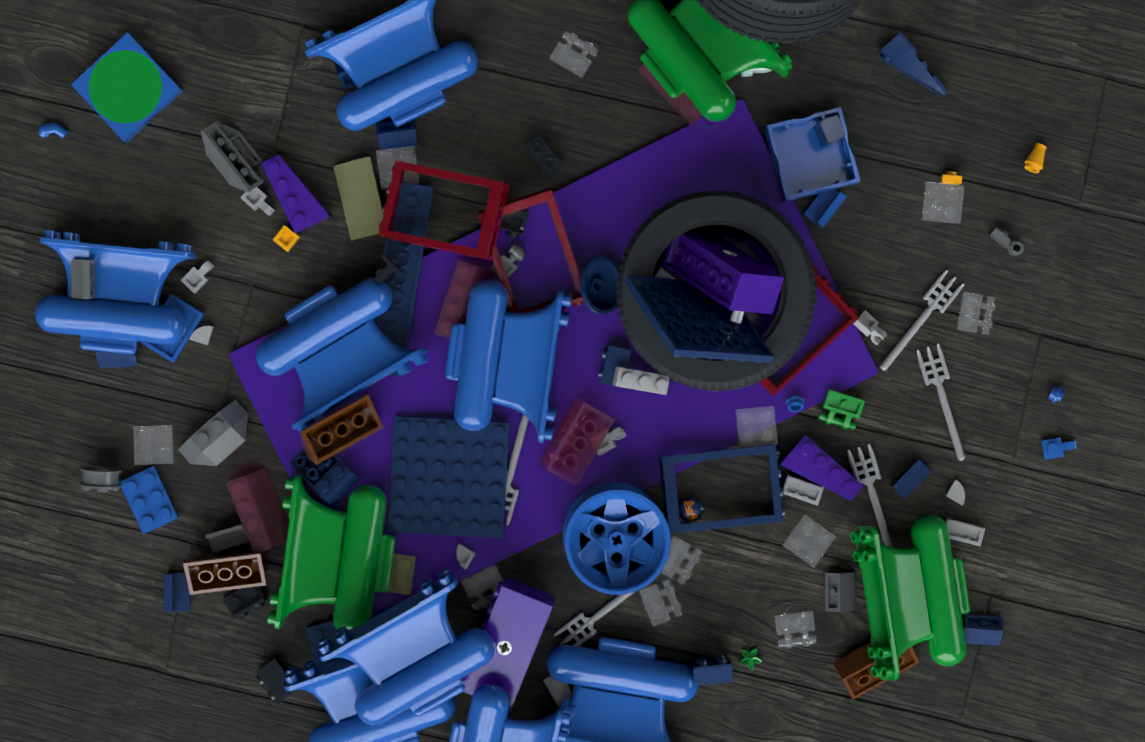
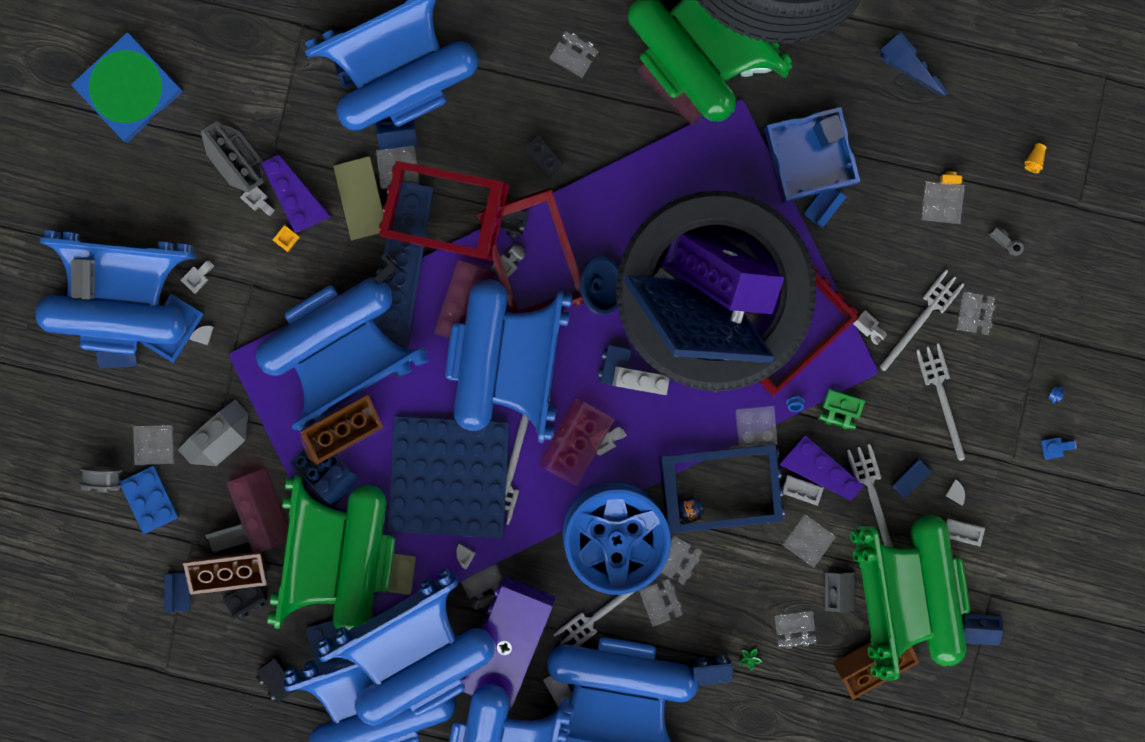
blue arm [38,122,68,139] -> none

